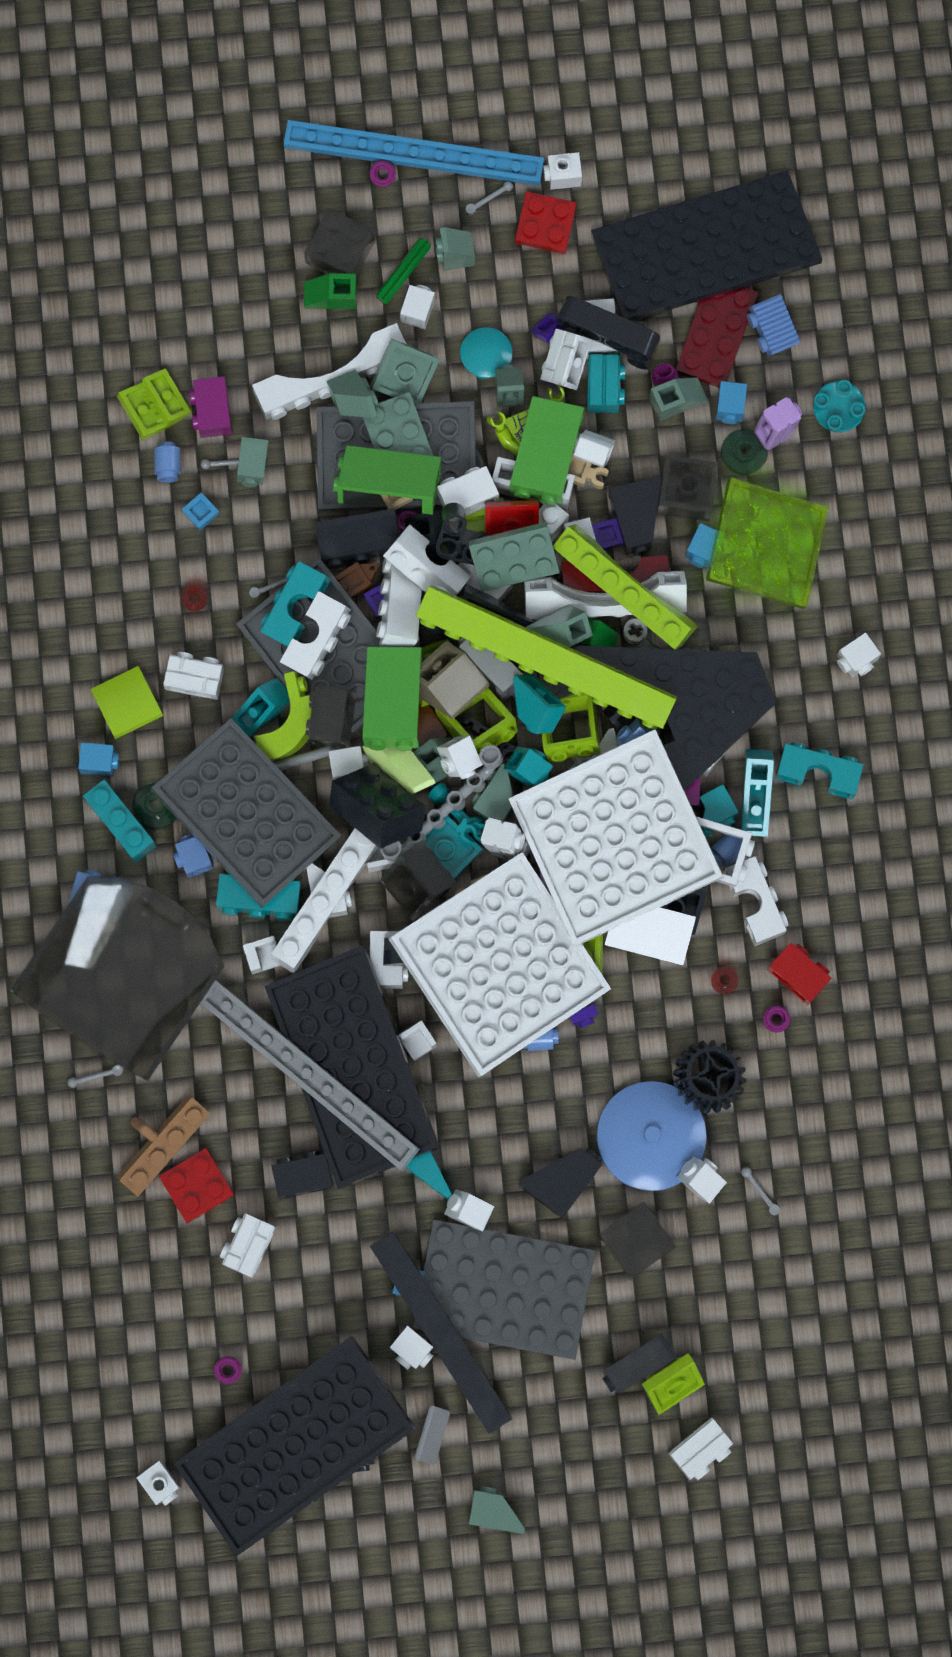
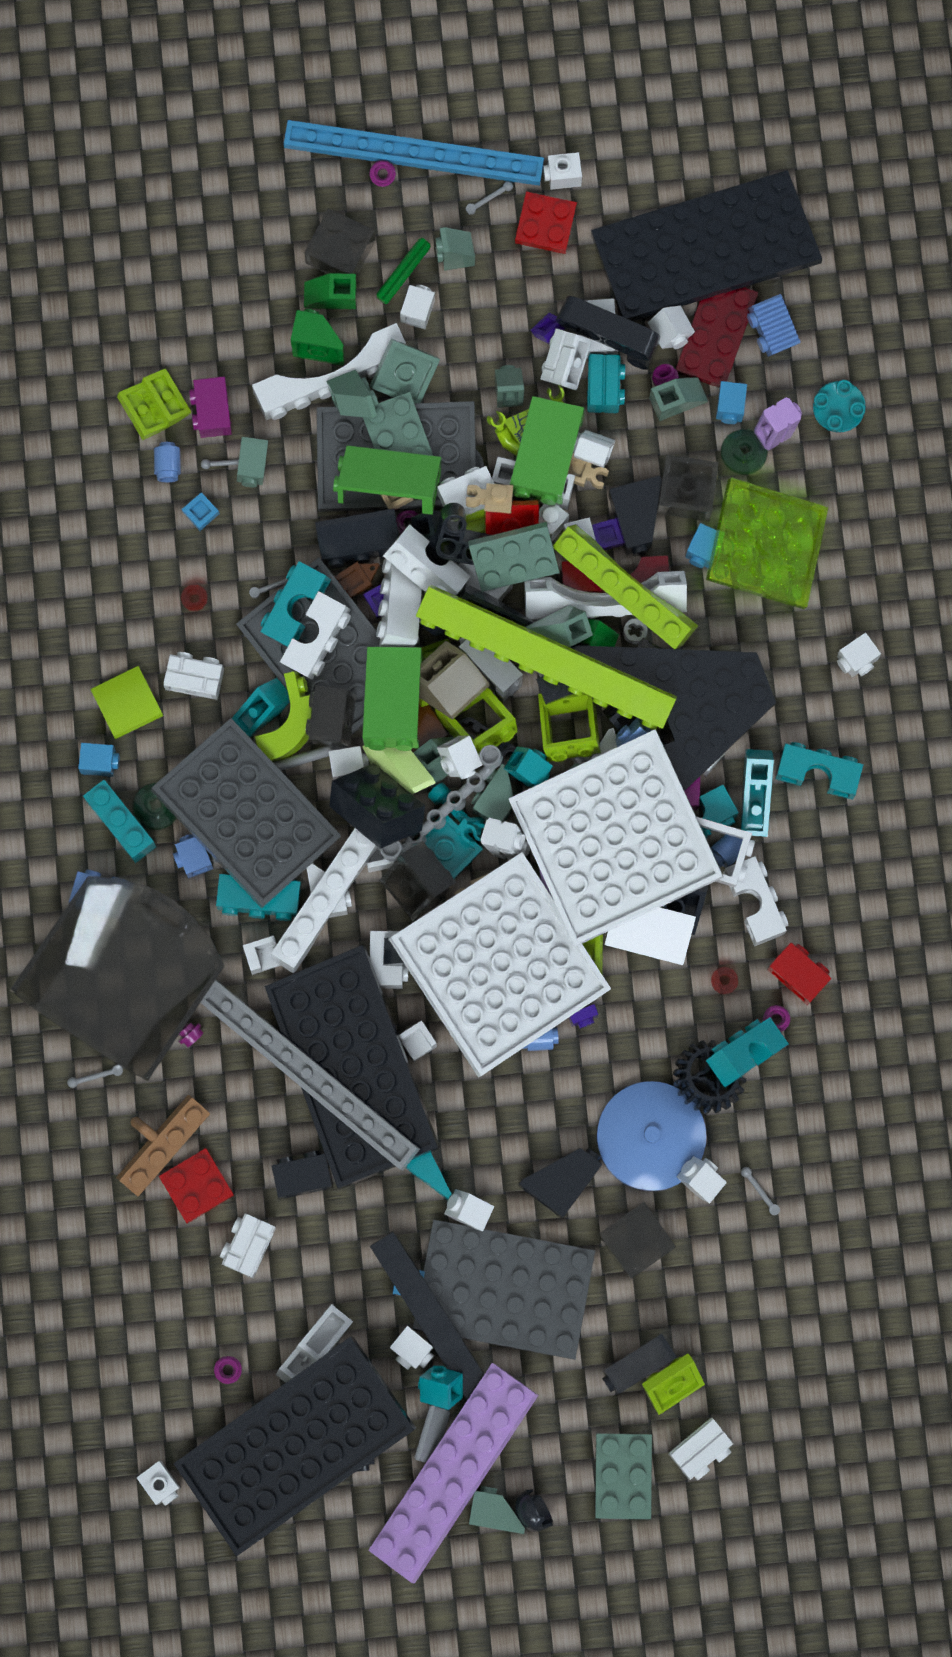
teal dish [460,327,512,380] -> none
teal slope [513,674,567,734] -> none
none -> magenta plate [178,1022,204,1047]
none -> white slope [276,1304,353,1383]
none -> green slope [291,309,345,366]
none -> lavender plate [368,1363,539,1583]
none -> teal brick [418,1365,463,1410]
none -> tan plate [466,483,513,513]
none -> black hair [515,1489,553,1532]
none -> sand green plate [595,1434,652,1519]
none -> white brick [648,306,695,349]
none -> teal arch [706,1017,789,1087]

